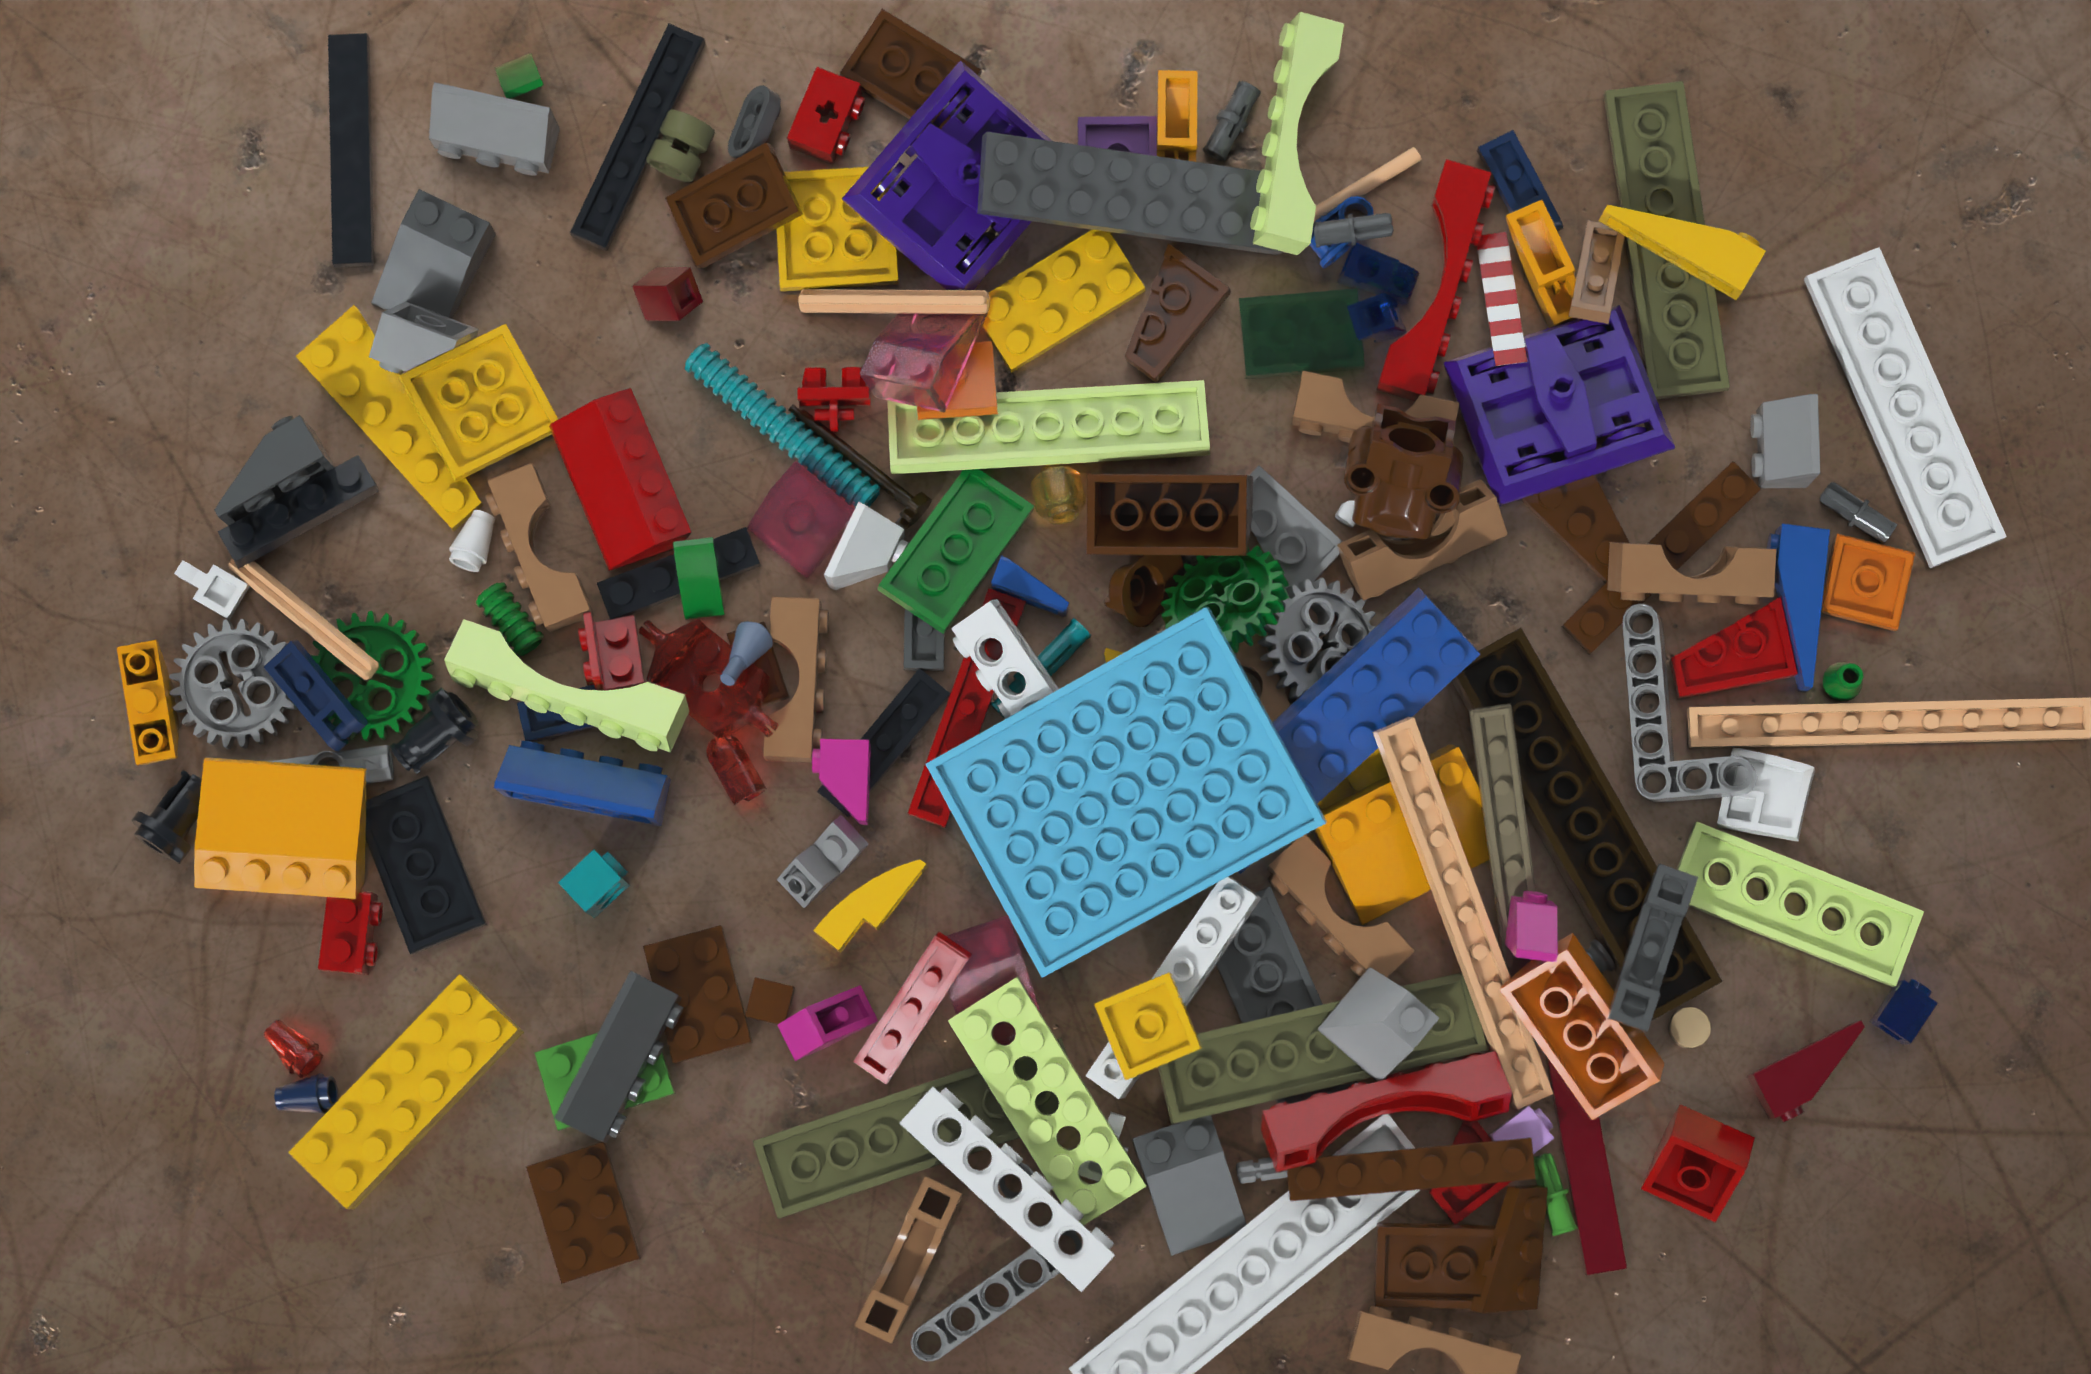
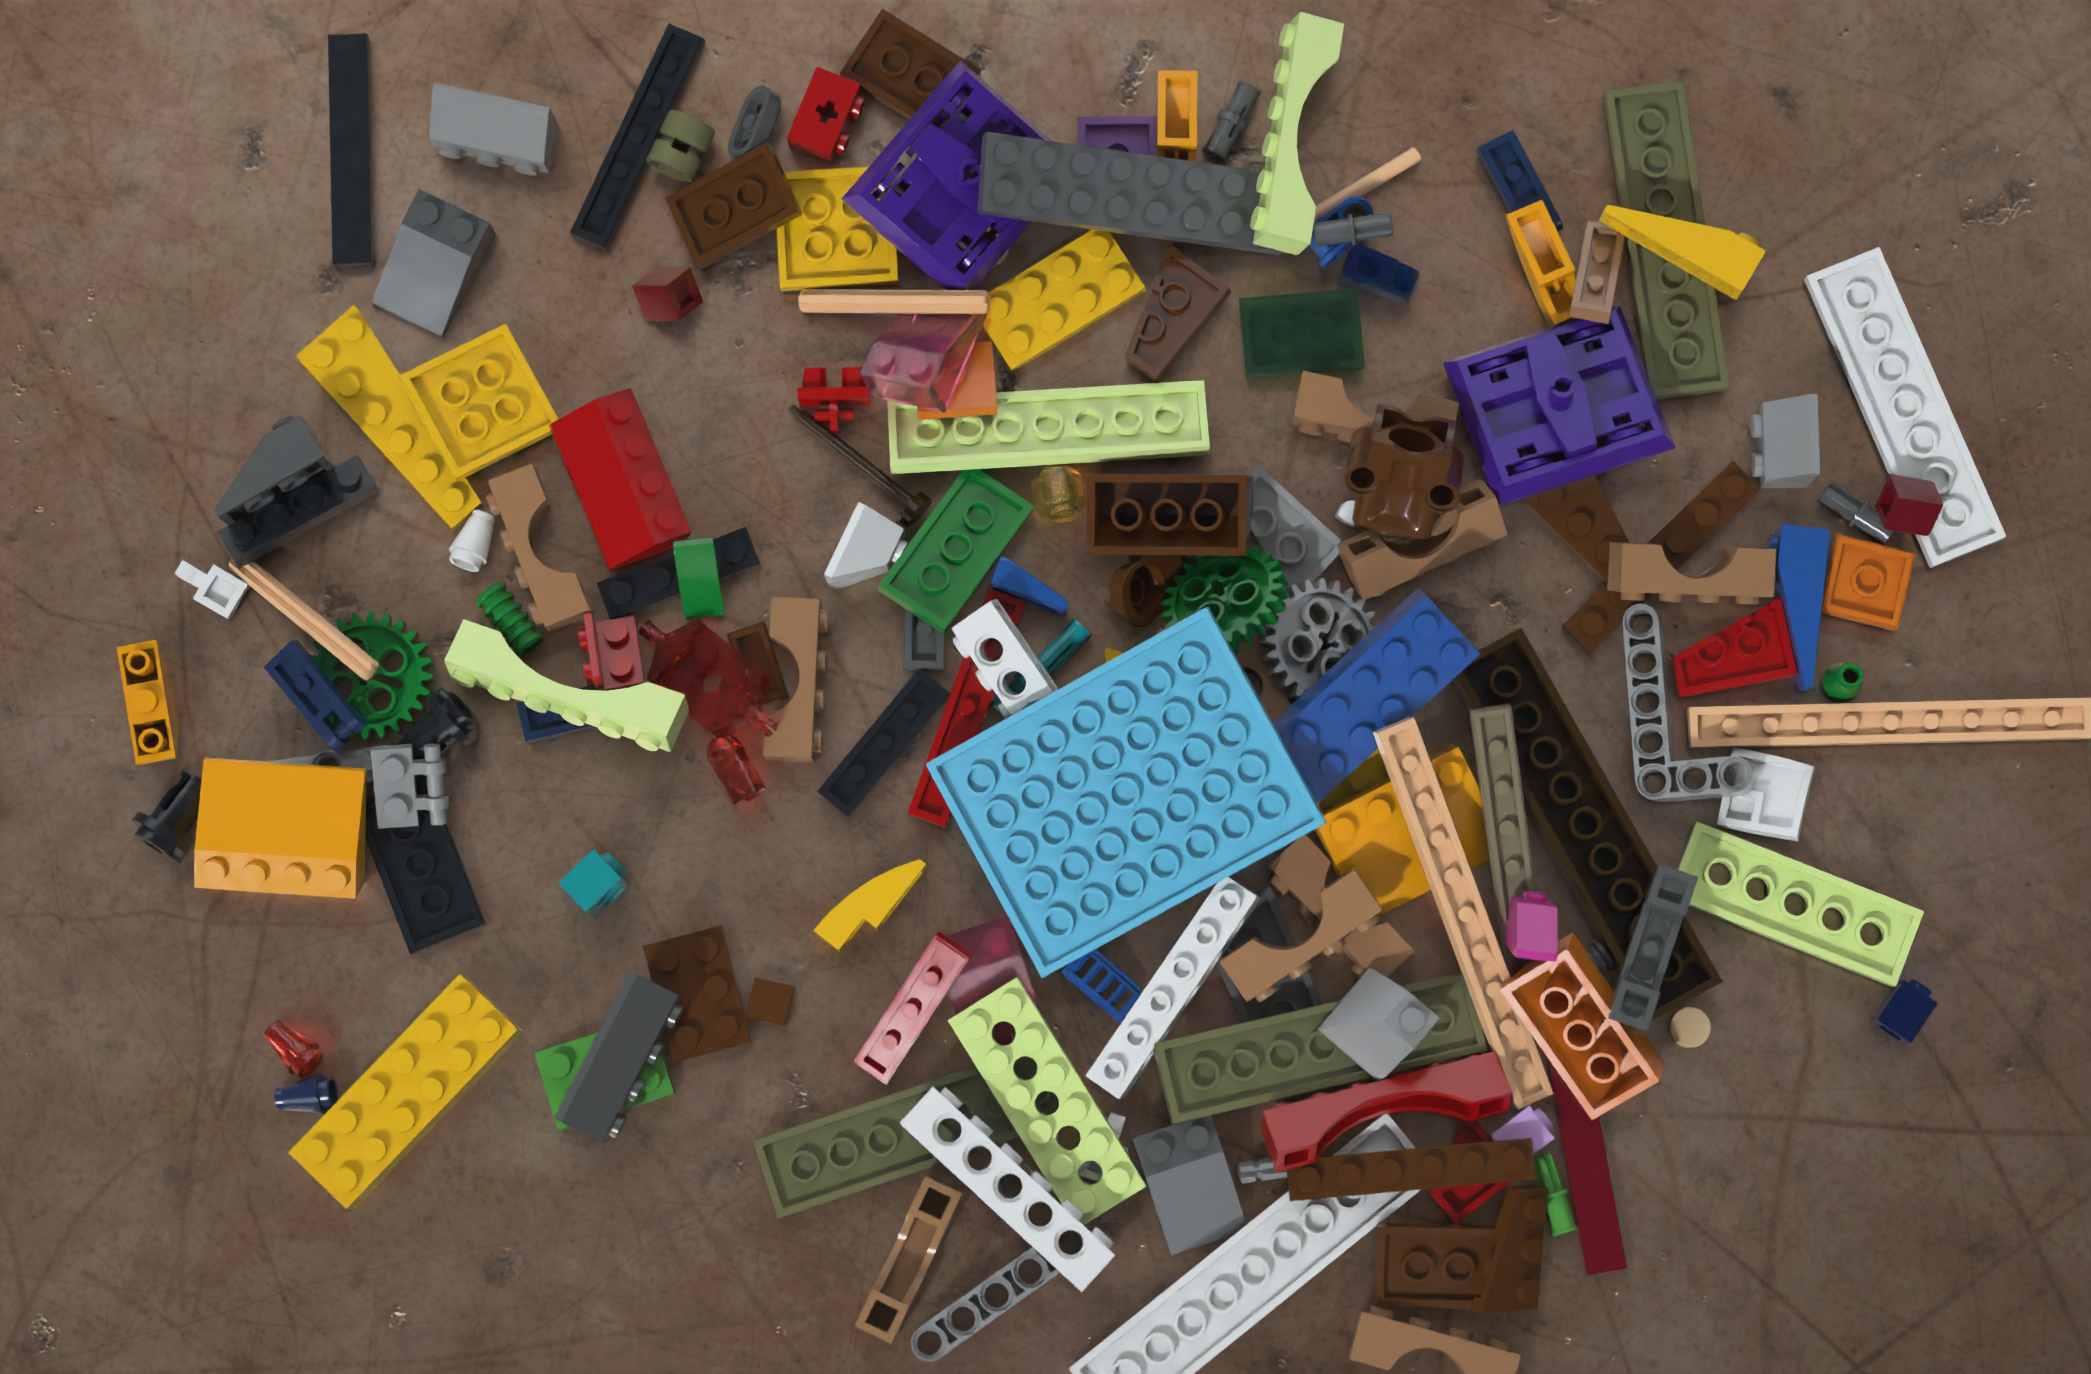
light grey gear [169,619,297,749] -> none
red bracket [318,891,383,975] -> none
light grey slope [369,301,479,373] -> none
blue slope [494,741,671,826] -> none
green slope [495,53,544,99] -> none
reddish brown plate [526,1142,641,1284] -> none
teal piece [684,343,881,510] -> none
sand blue cone [720,621,773,686] -> none
clear pink slope [747,460,855,579] -> none
light grey slope [777,815,869,908] -> none
dark pink slope [777,985,878,1061] -> none
dark pink slope [812,739,871,825] -> none
yellow plate [1094,972,1202,1080] -> none
clear blue leg [1347,293,1407,343] -> none
red arch [1376,159,1495,401] -> none
sticker [1477,232,1527,366] -> none
red slope [1641,1104,1755,1222] -> none
dark red slope [1747,1020,1865,1122] -> none
none -> light grey plate [370,743,450,829]
none -> blue slope [1061,949,1144,1024]
none -> medium nougat arch [1219,867,1382,1002]
none -> dark red panel [1875,474,1943,536]

